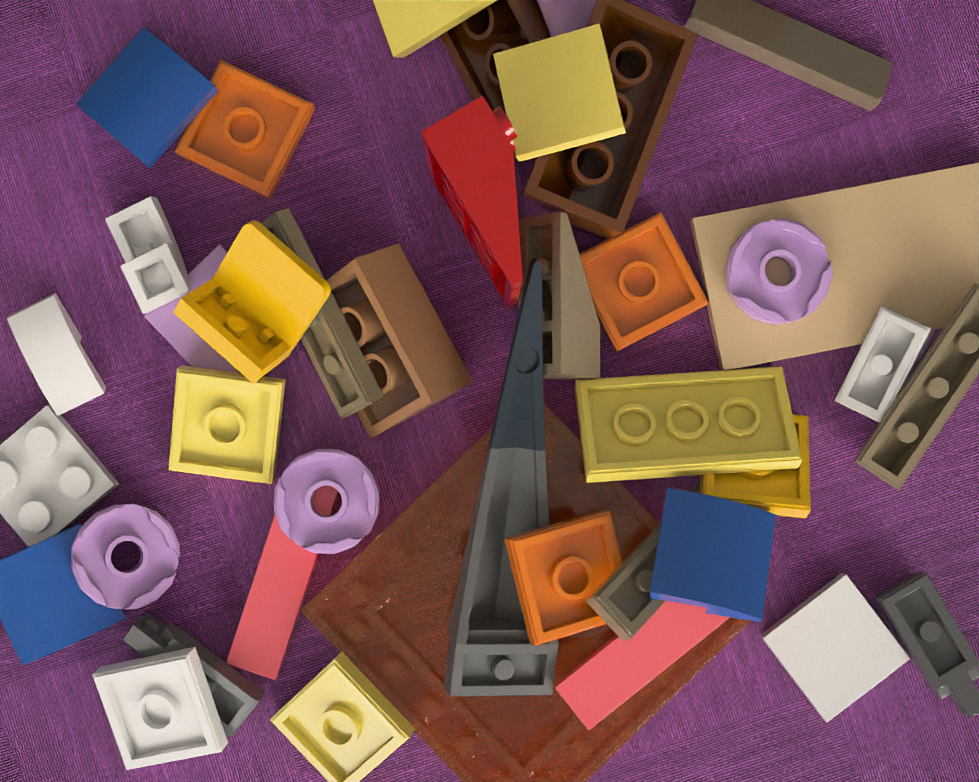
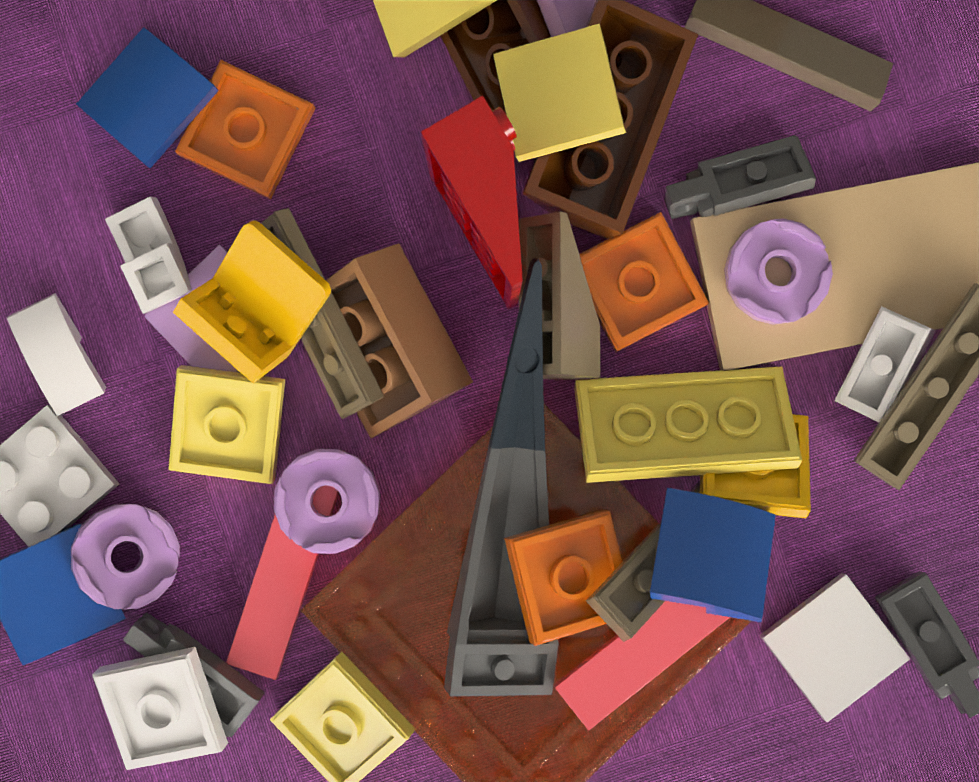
none -> dark grey hinge [664,135,816,219]

